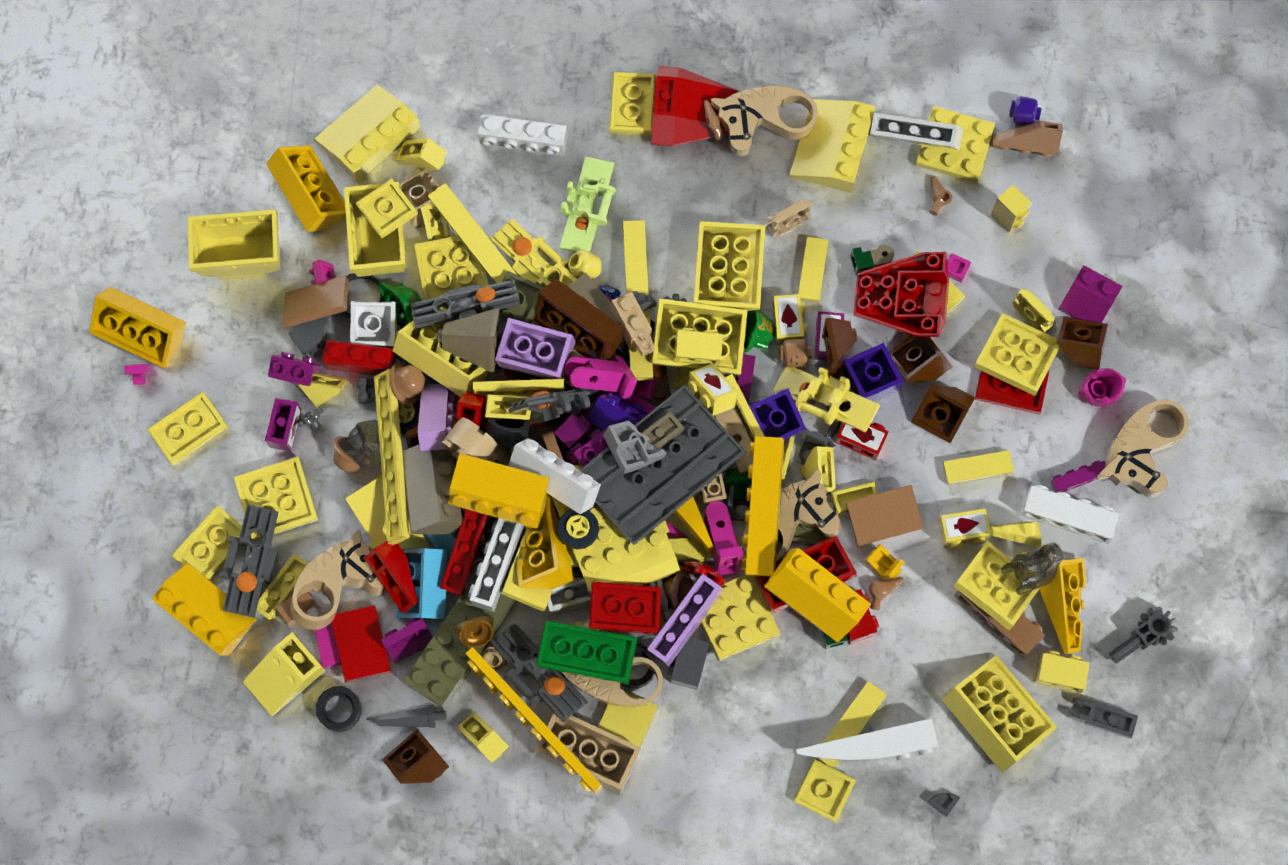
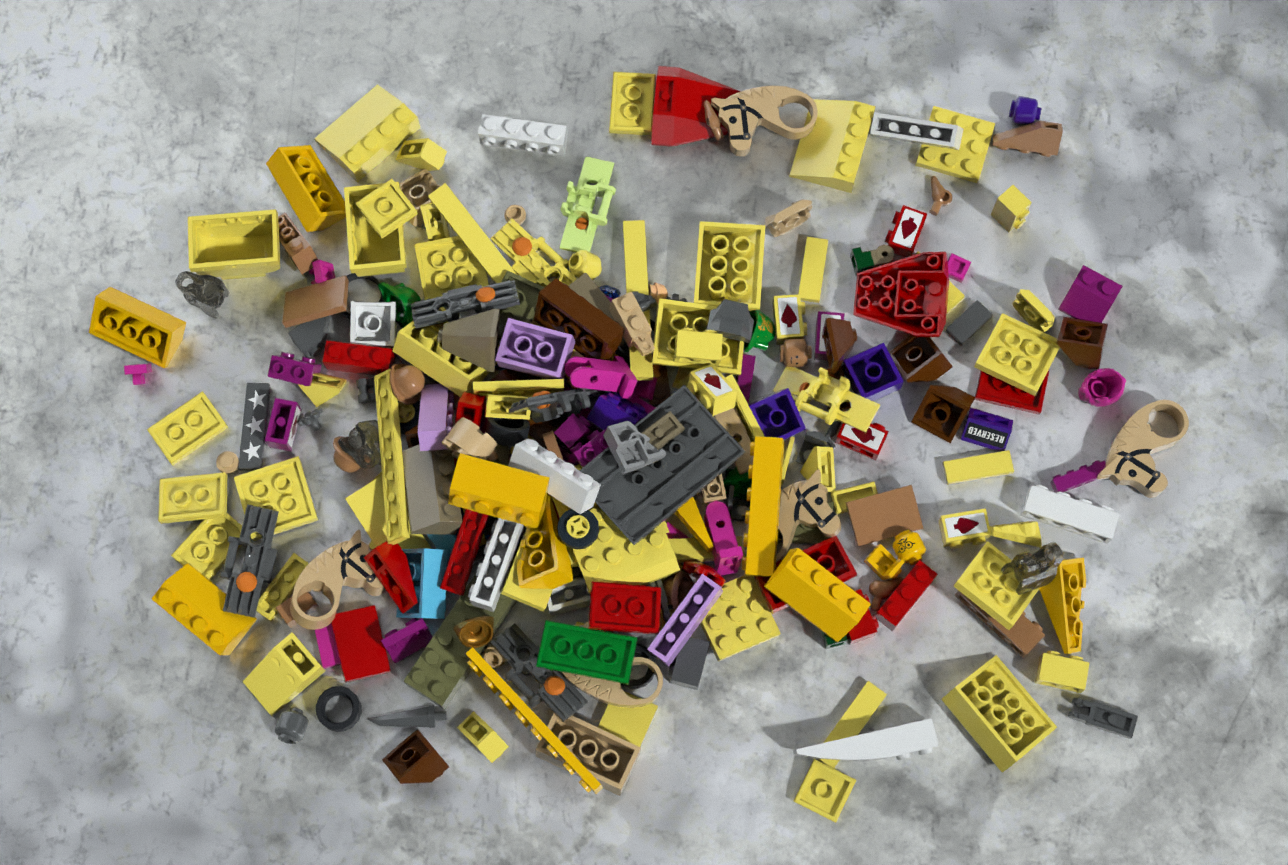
dark grey tile [927,793,961,817] -> none
dark grey gear [1109,607,1178,664] -> none
none -> light yellow tile [158,472,228,524]
none -> clear smoke piece [175,271,230,318]
none -> tan plate [216,451,239,474]
none -> dark grey tile [238,383,270,471]
none -> dark grey head [275,708,309,744]
none -> medium nougat slope [278,213,318,275]
none -> tan plate [504,205,526,225]
none -> light nougat plate [648,283,668,304]
none -> dark grey slope [706,299,754,343]
none -> red brick [875,560,938,632]
none -> brick [885,205,927,258]
none -> yellow head [892,530,926,566]
none -> dark grey tile [946,300,993,346]
none -> panel [961,407,1013,452]

